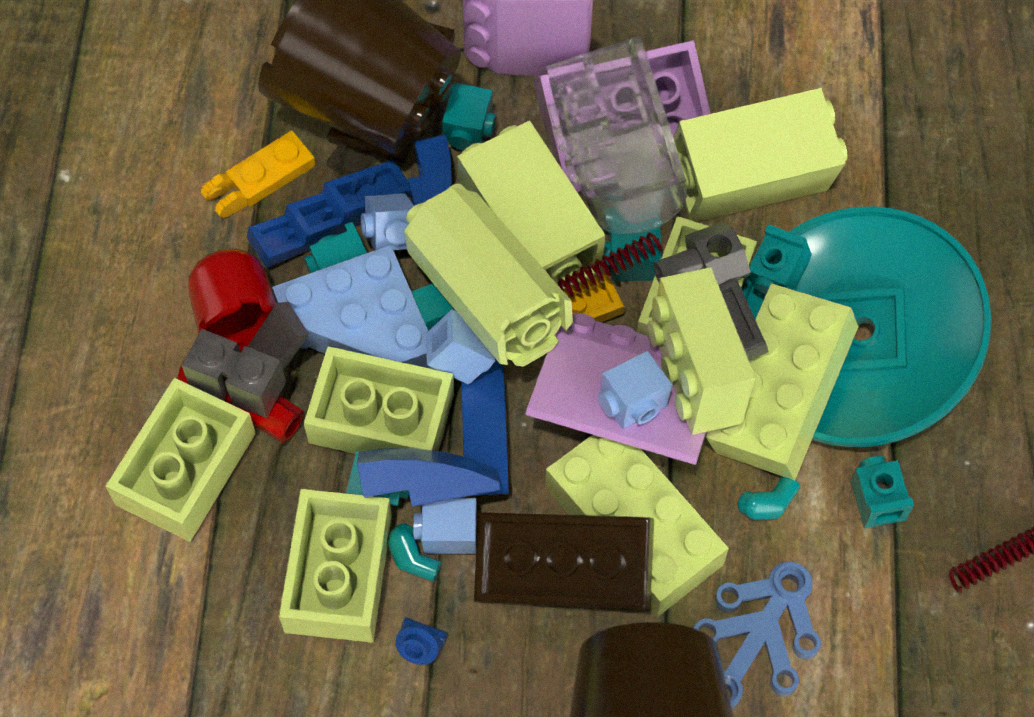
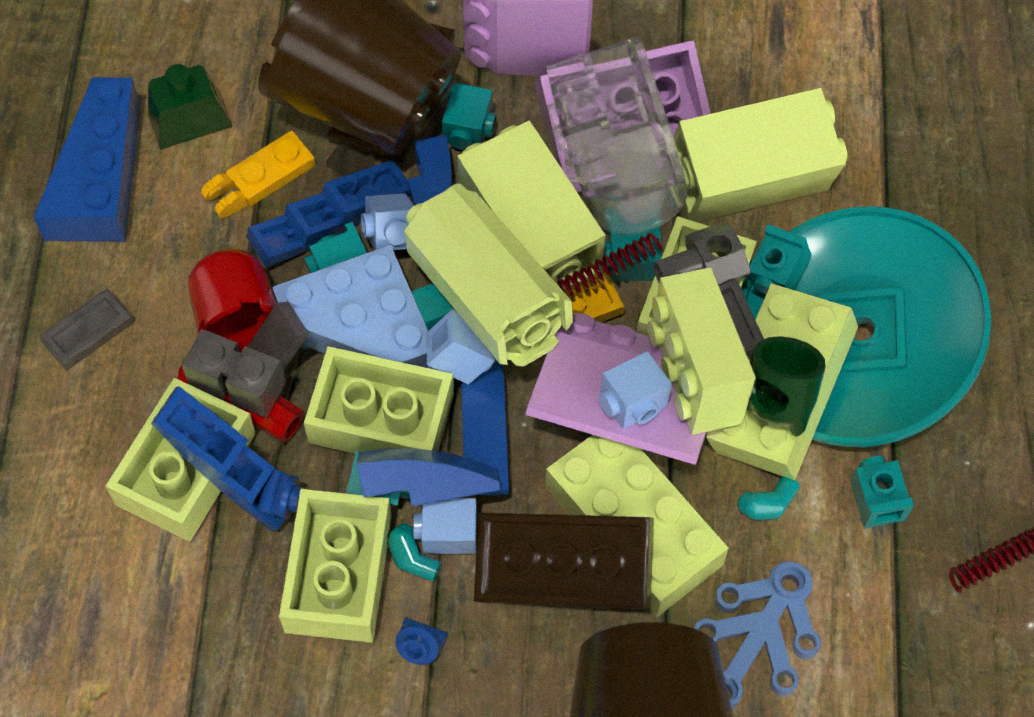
none -> blue wedge [34,77,141,242]
none -> flat silver tile [39,288,134,371]
none -> dark green torso [148,64,232,150]
none -> blue slope [151,386,284,531]
none -> blue plate [256,469,305,519]
none -> dark green piece [746,336,826,437]

